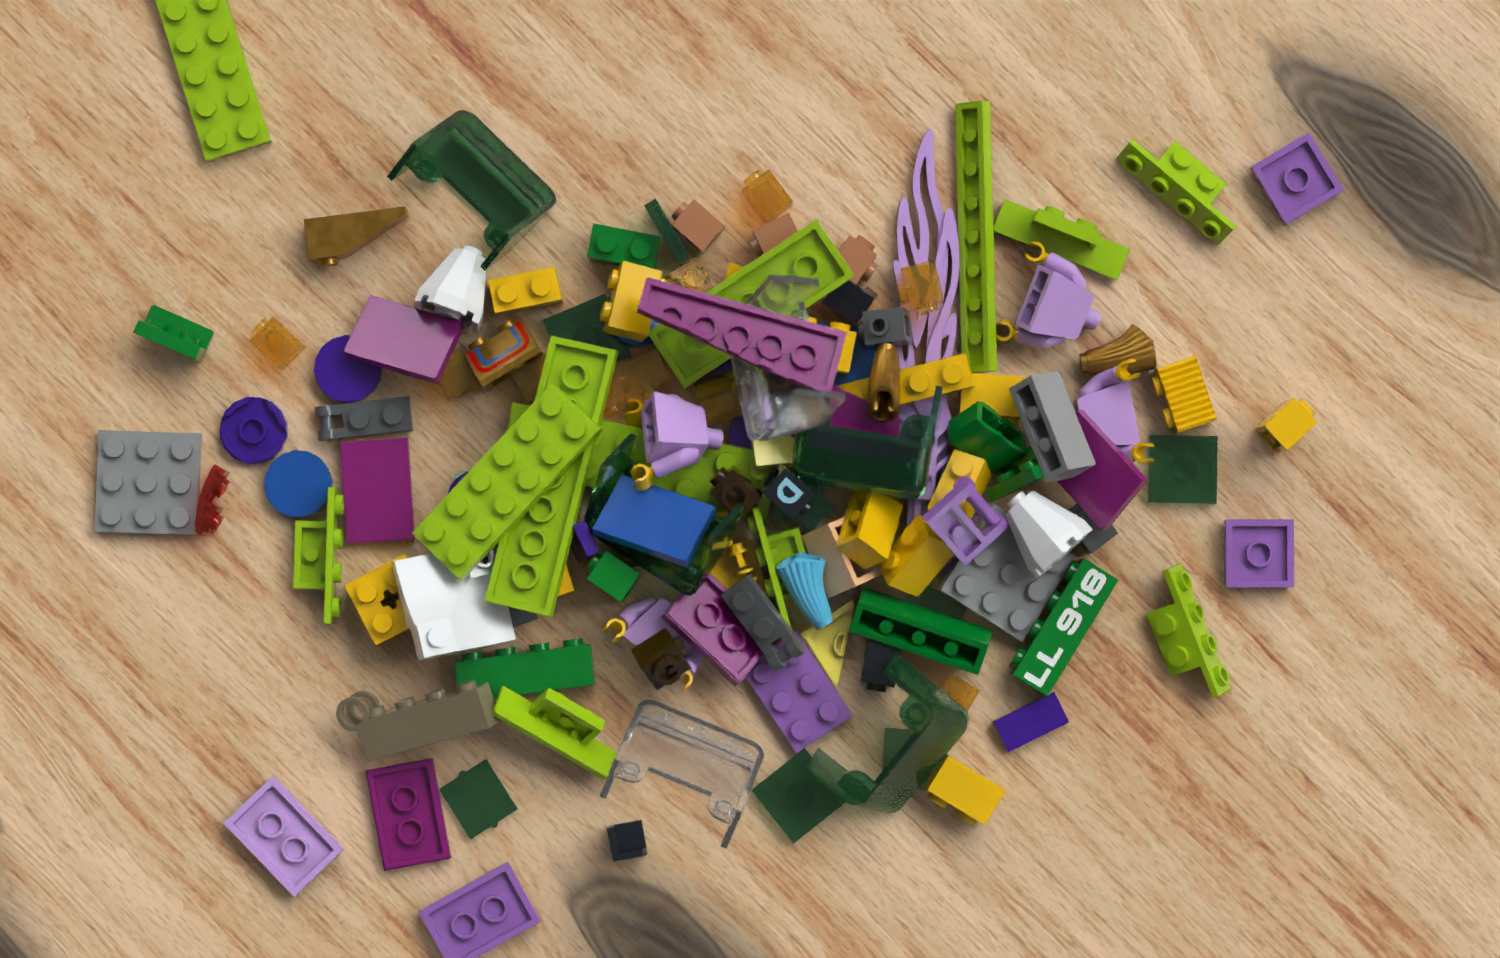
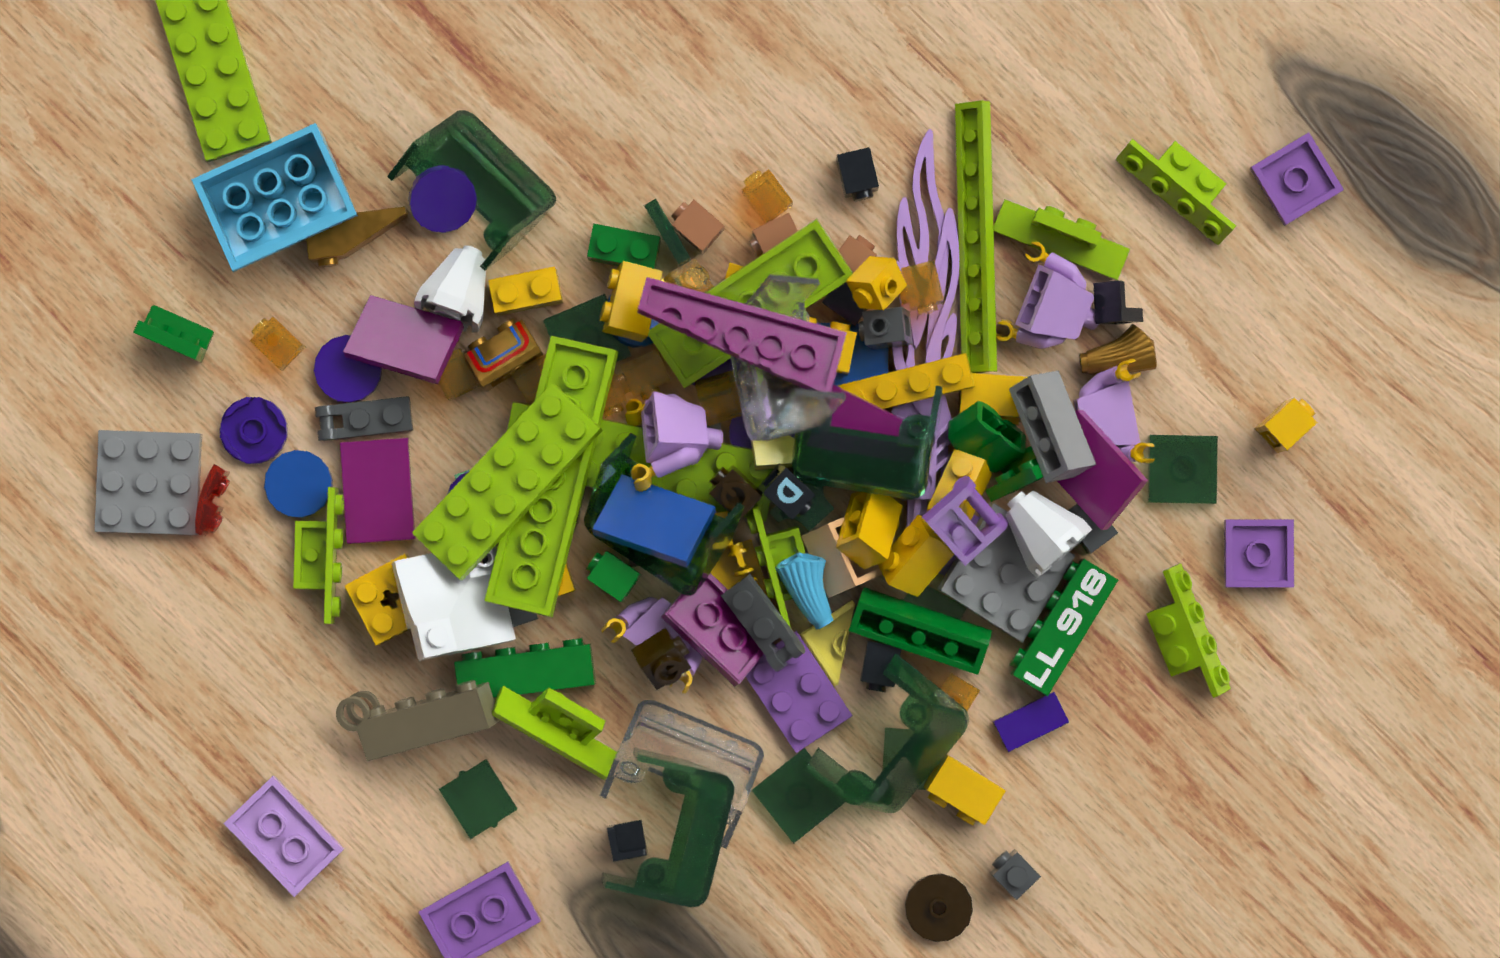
magenta tile [366,758,452,871] -> none
dark purple tile [570,521,599,564] -> none
pearl gold piece [867,343,901,422] -> none
yellow brick [1151,356,1217,434] -> none
none -> medium azure slope [191,123,358,272]
none -> dark purple tile [408,165,477,233]
none -> clear green windscreen [601,747,735,908]
none -> black brick [836,147,879,201]
none -> yellow brick [846,256,907,310]
none -> dark brown plate [905,873,973,942]
none -> dark grey brick [990,849,1041,900]
none -> black panel [1093,281,1143,325]

